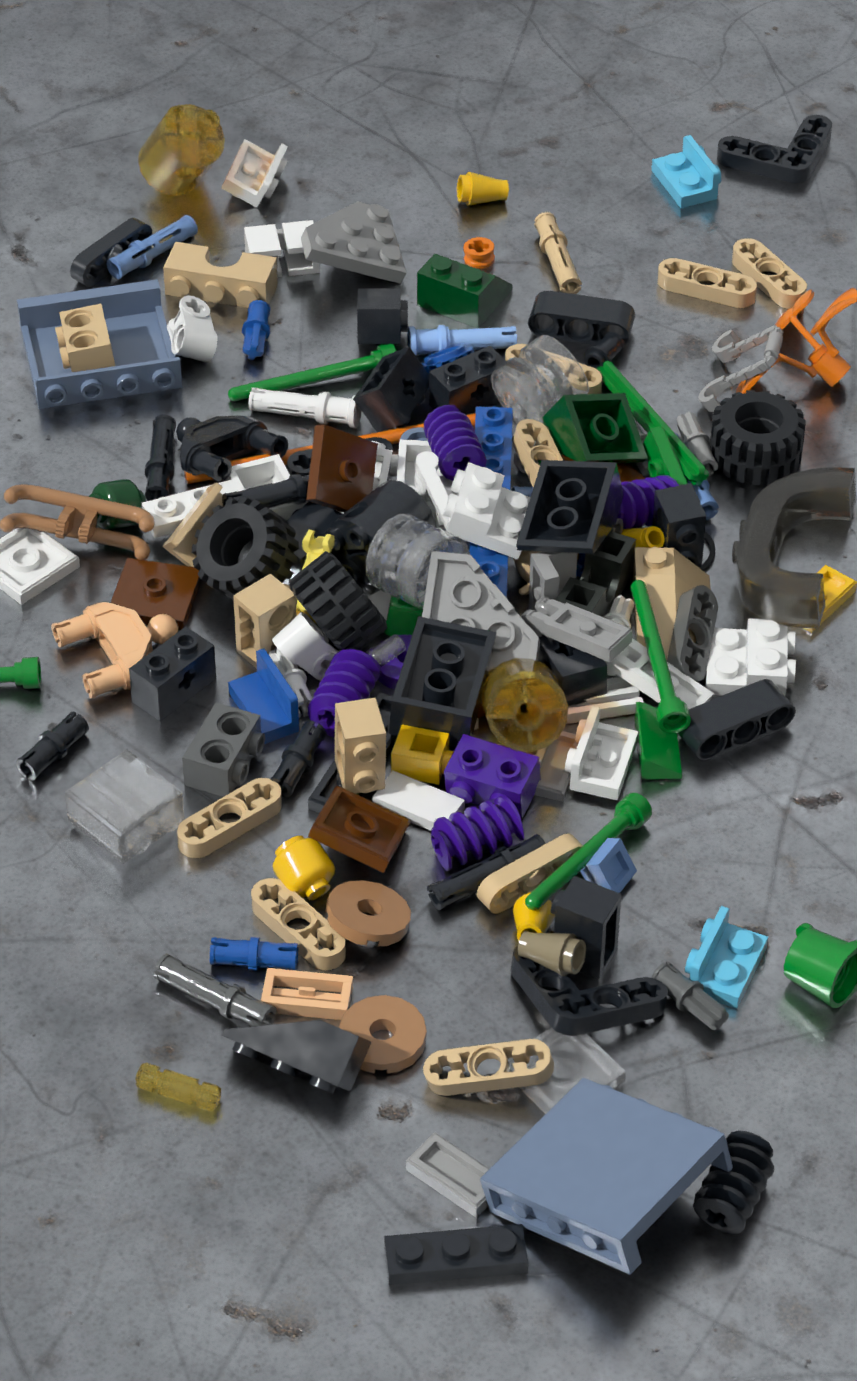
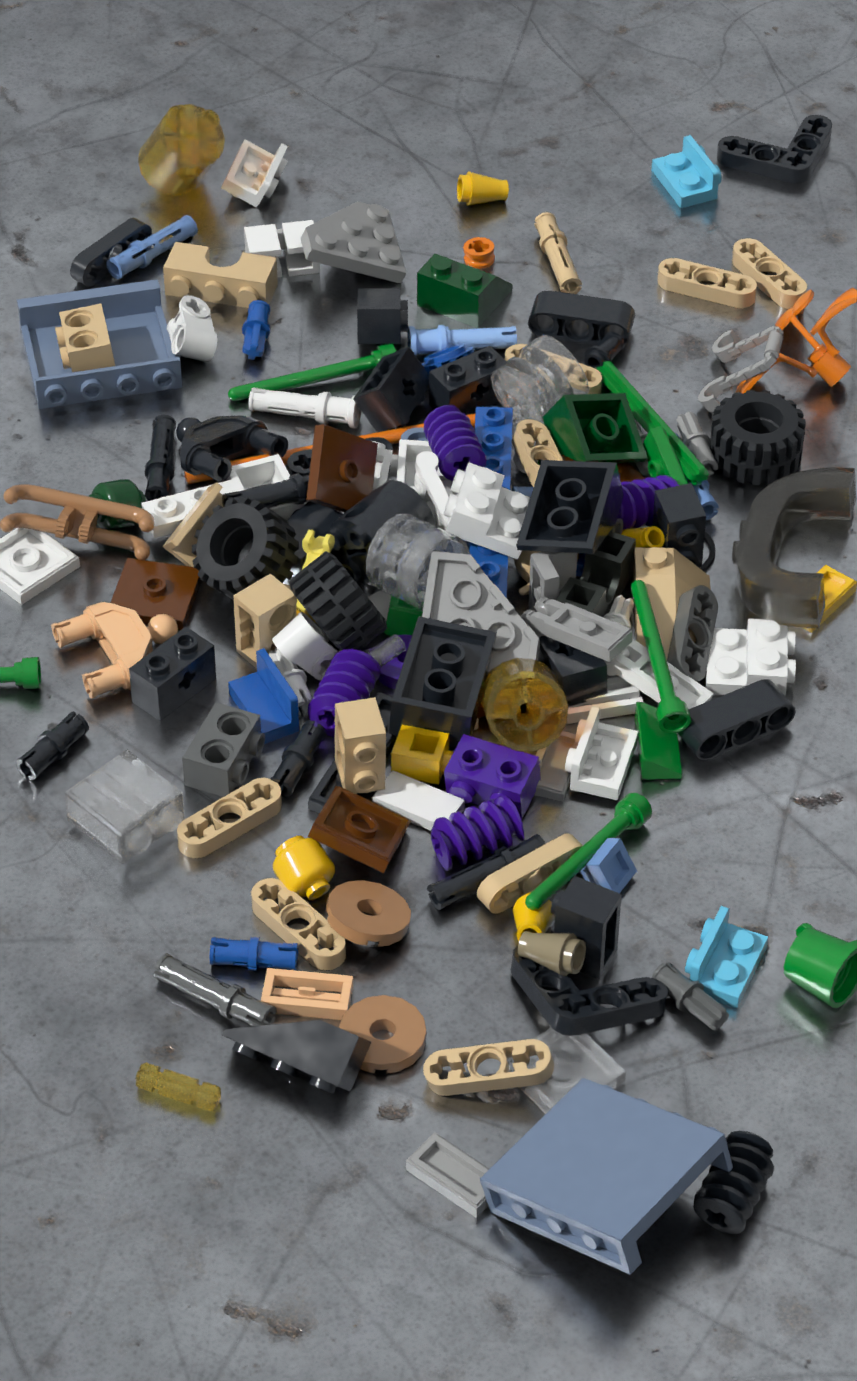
black plate [384,1224,528,1286] -> none

